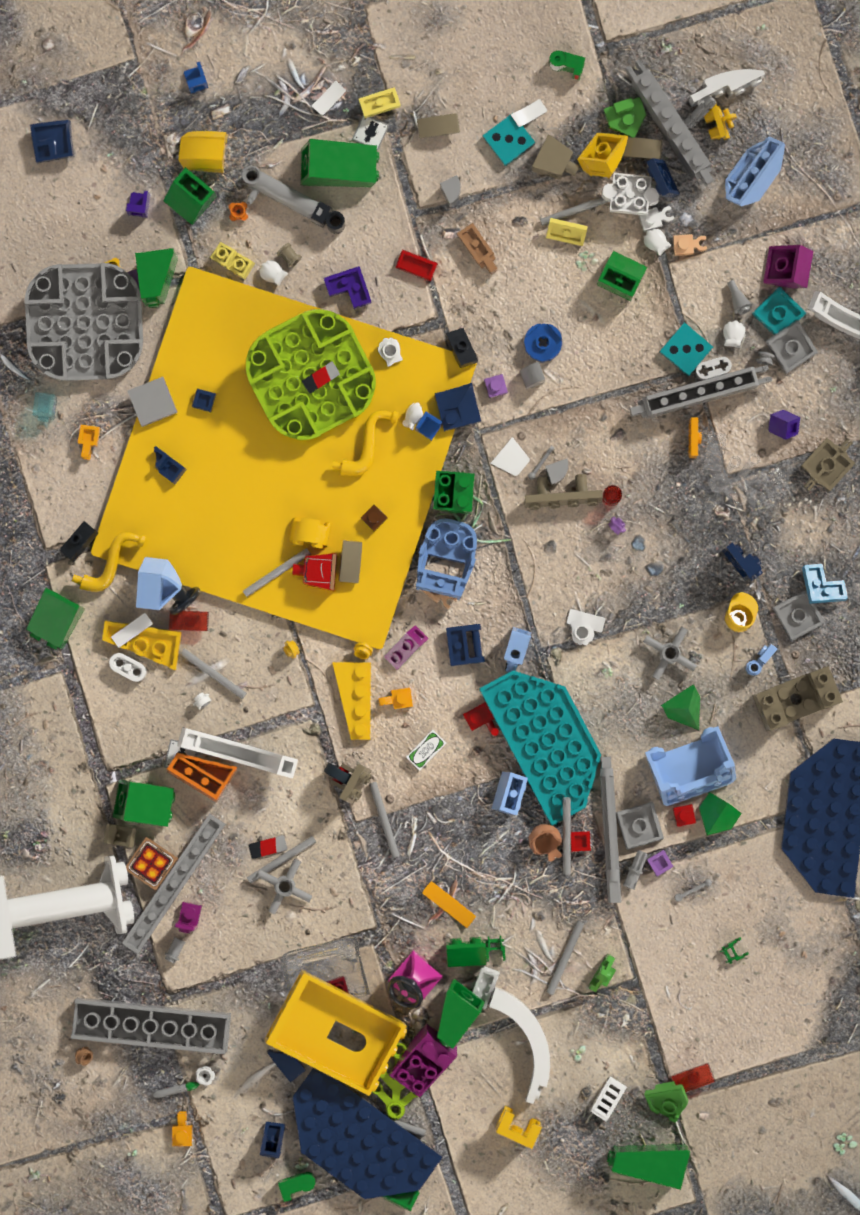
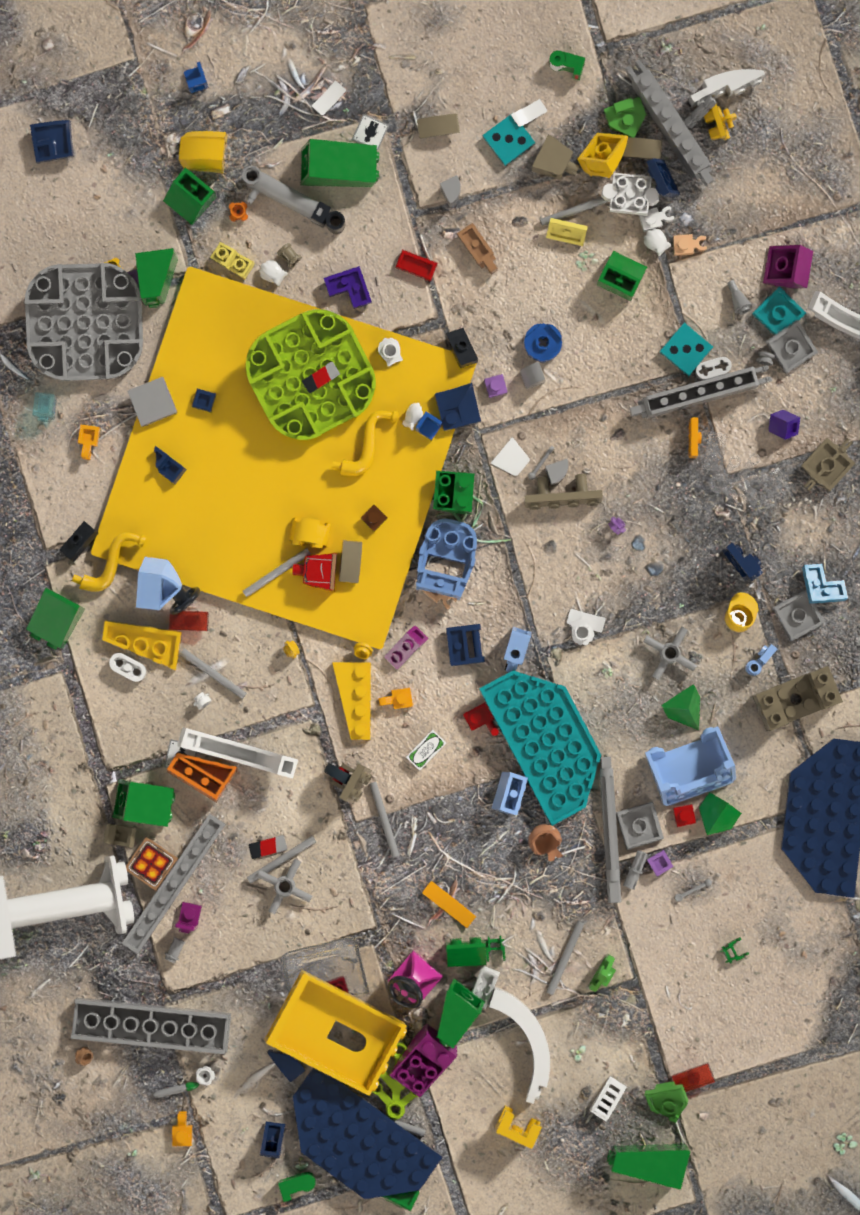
white sticker [111,613,153,648] -> none
dark purple panel [126,191,150,217] -> none
light yellow plate [359,87,401,118] -> none
light grey bar [563,797,571,875] -> none
red plate [571,831,591,852] -> none
clear red wheel [602,485,622,506] -> none
white animal [723,320,745,348] -> none
light blue wedge [725,136,785,207] -> none

